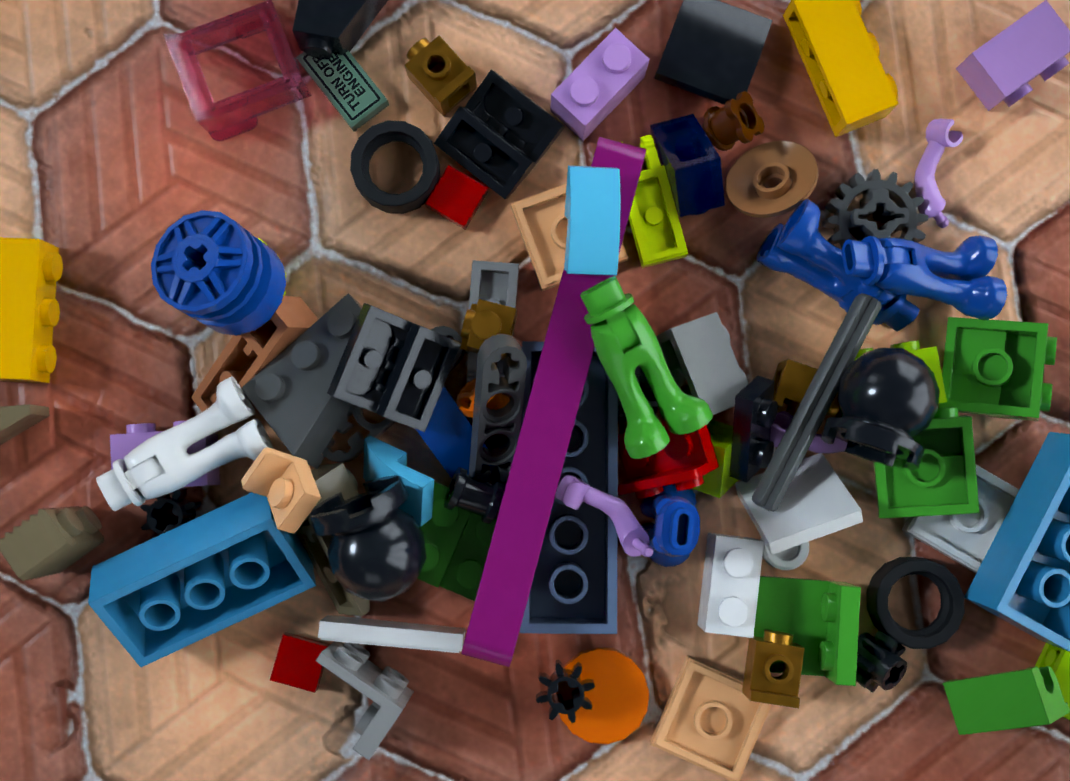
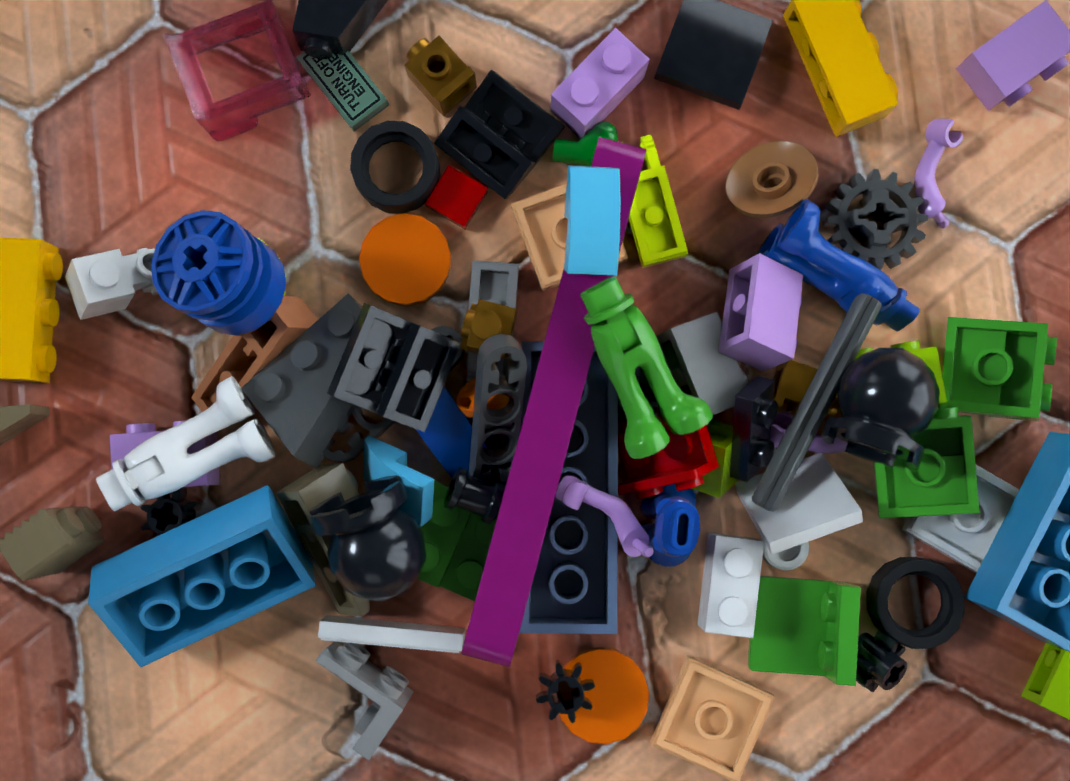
light nougat bracket [241,447,321,534] -> none
red tile [270,632,331,693] -> none
clear blue slope [650,114,725,217] -> none
reddish brown brick [702,91,765,151] -> none
pearl gold brick [742,630,805,708] -> none
blue piece [842,235,1007,320] -> none
bright green hinge [943,666,1070,735] -> none
none -> white brick [65,248,159,320]
none -> orange tile [359,213,452,307]
none -> green arm [553,121,618,167]
none -> lavender brick [718,253,803,372]

